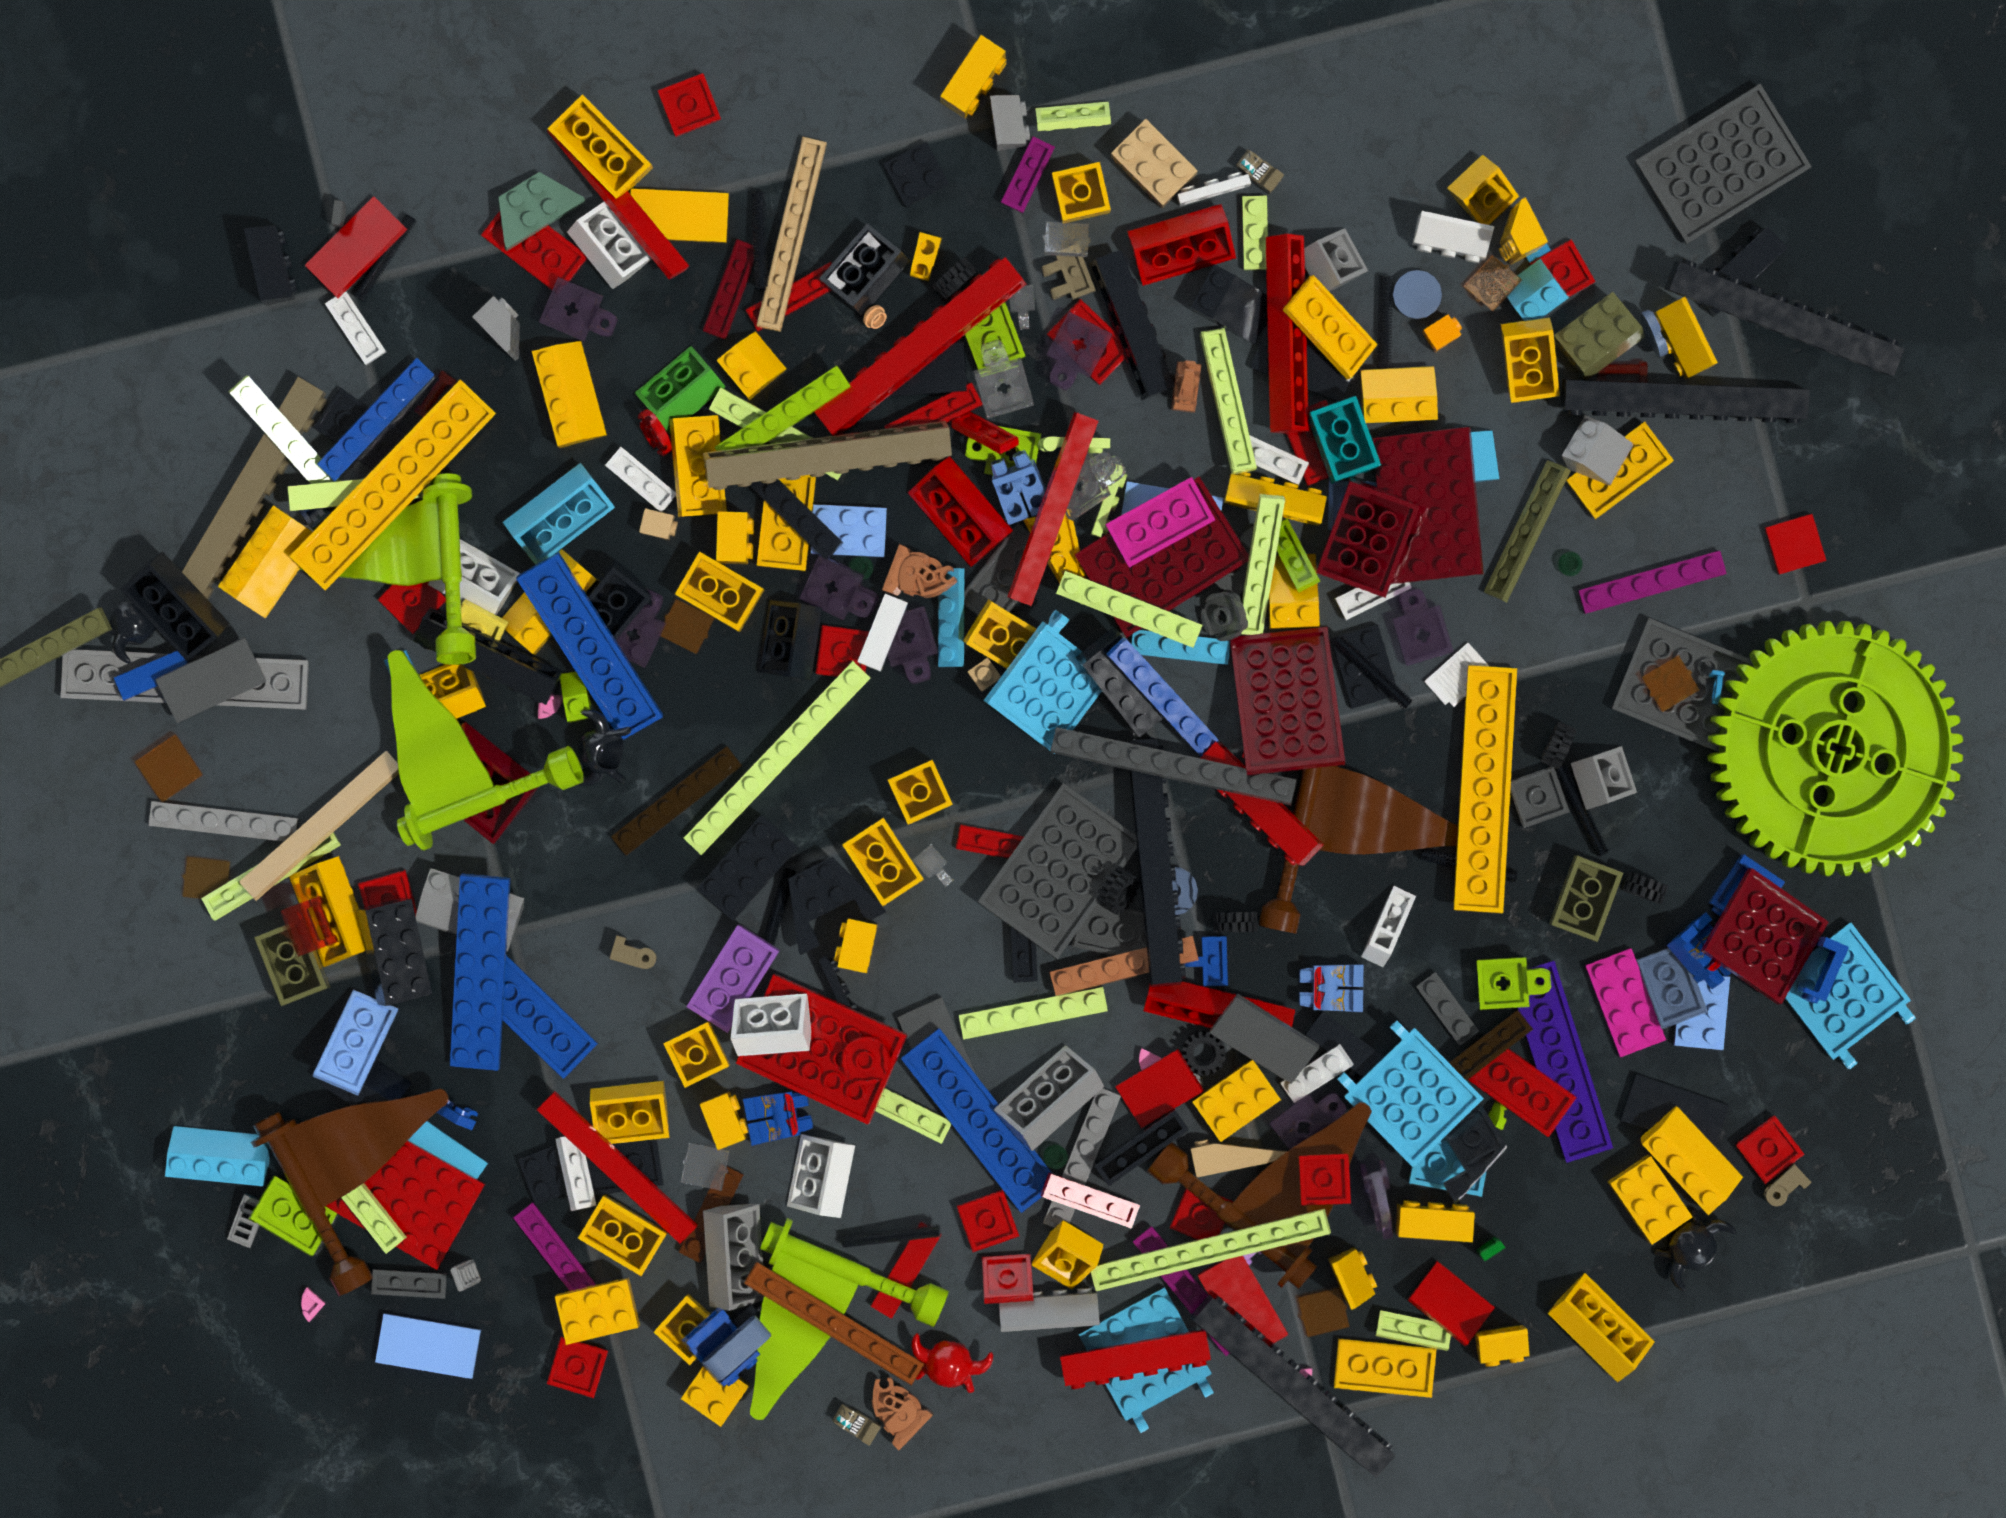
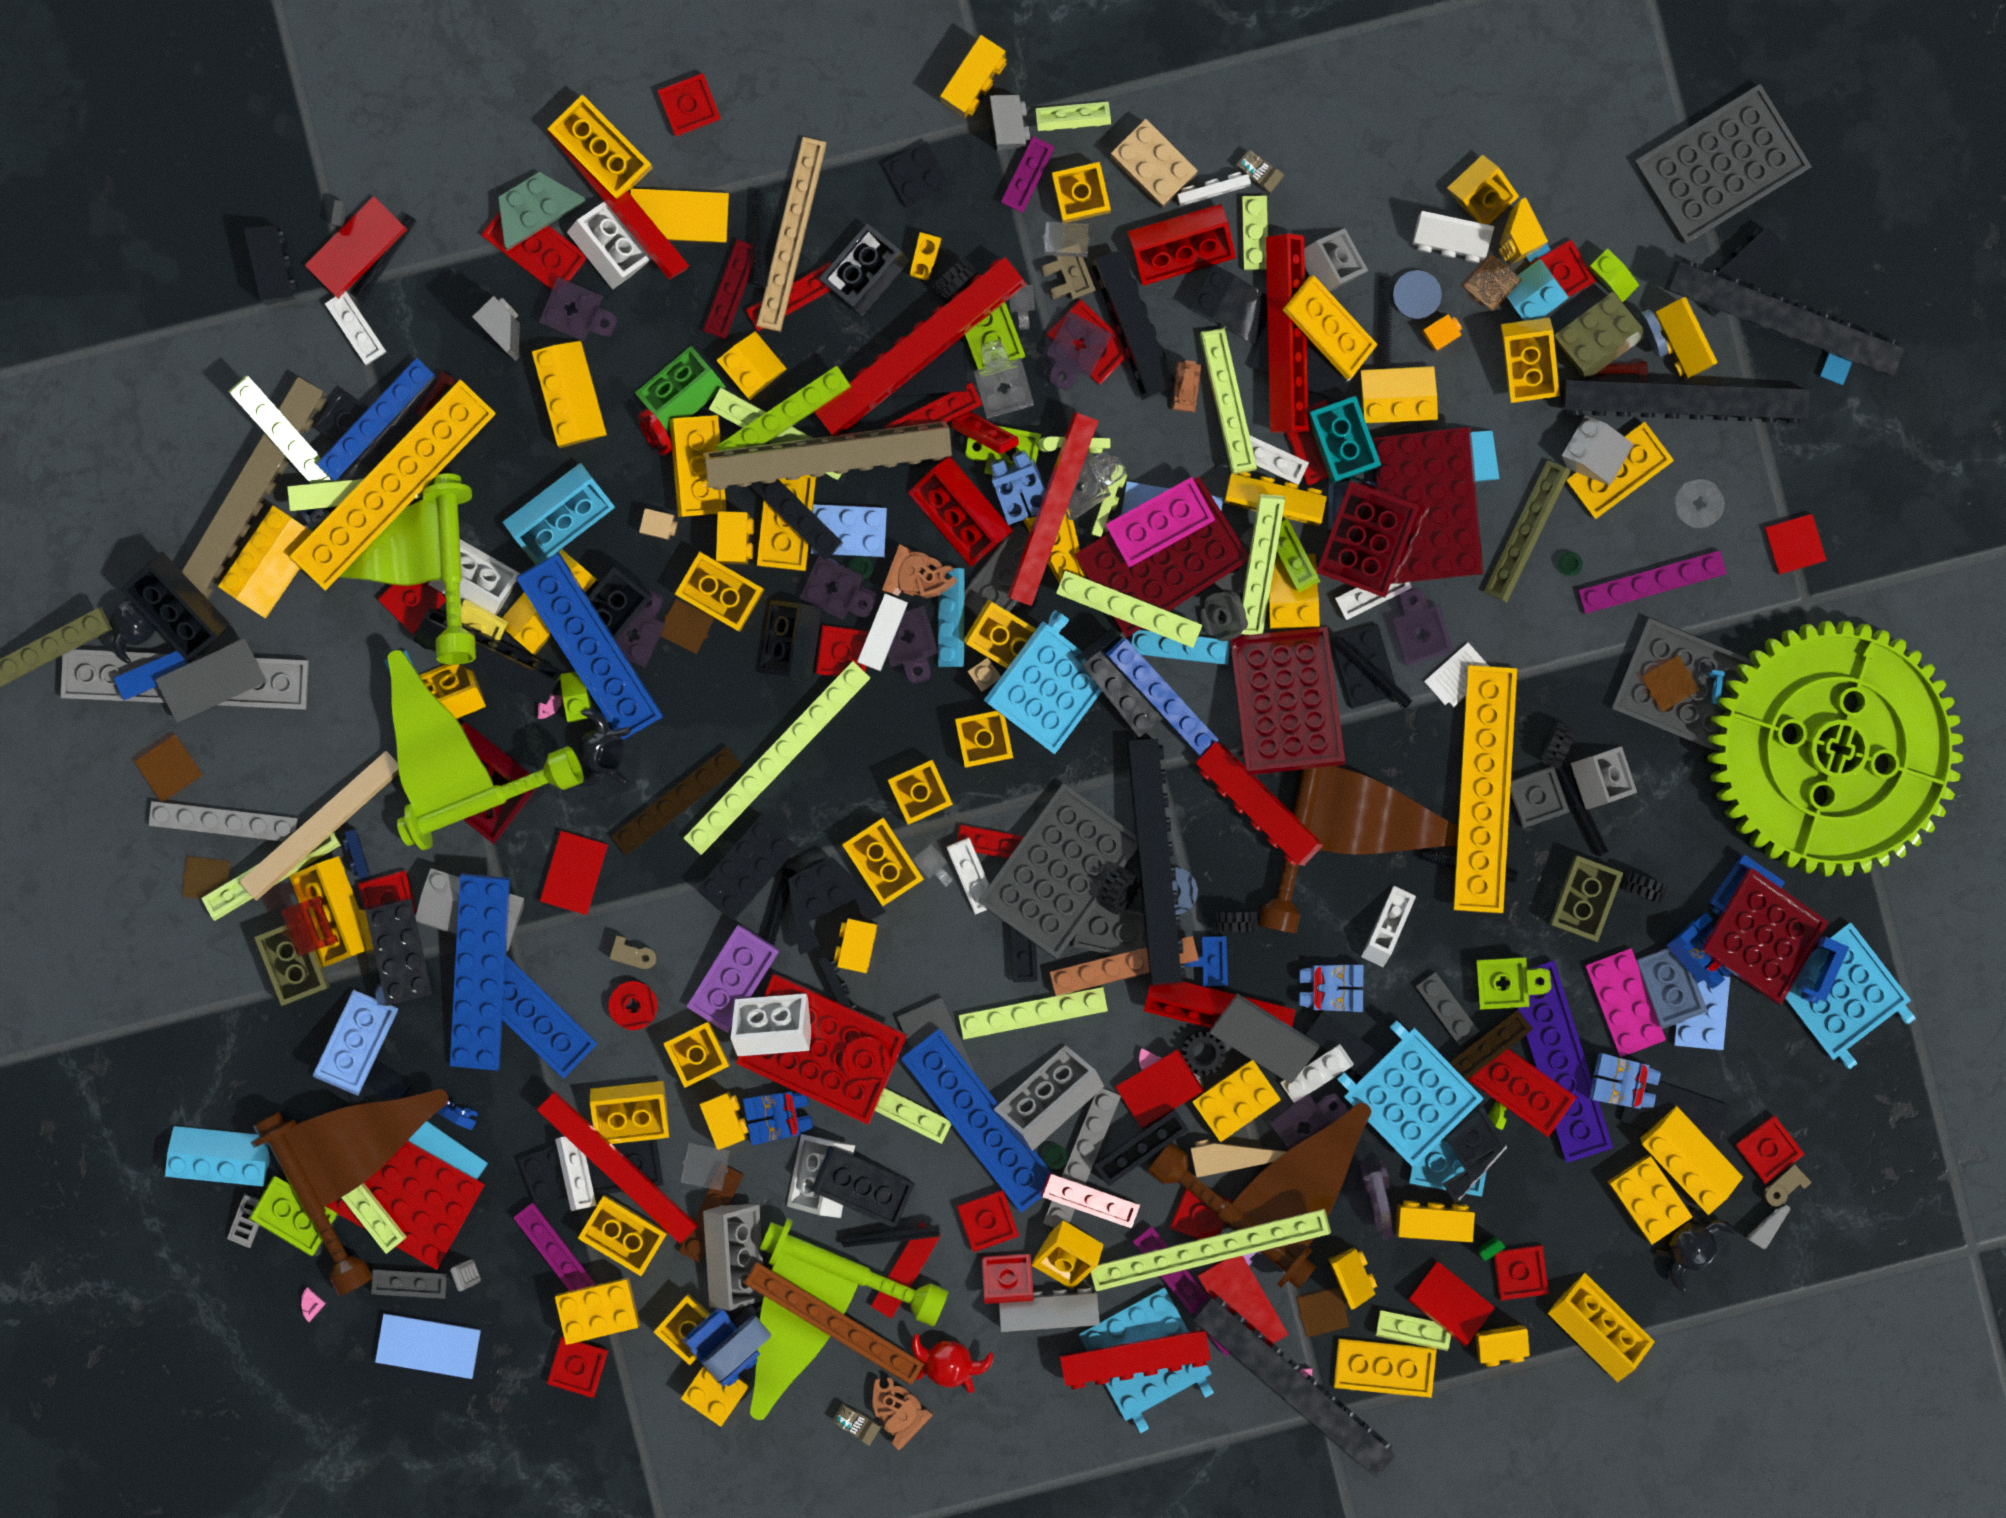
white plate [605,447,676,512] -> none
light nougat plate [863,305,887,329] -> none
dark grey plate [1051,727,1296,805] -> none
red plate [1299,1154,1351,1206] -> none
none -> dark blue plate [343,829,371,879]
none -> red tile [540,831,608,915]
none -> red plate [608,981,658,1030]
none -> black tile [810,1146,915,1228]
none -> white tile [947,837,990,915]
none -> yellow brick [955,711,1013,768]
none -> red tile [1494,1245,1549,1301]
none -> lime slope [1588,248,1639,303]
none -> medium blue hips [1589,1053,1661,1109]
none -> clear plate [1674,479,1725,529]
none -> light grey slope [1746,1204,1790,1249]
none -> dark azure tile [1819,353,1852,386]

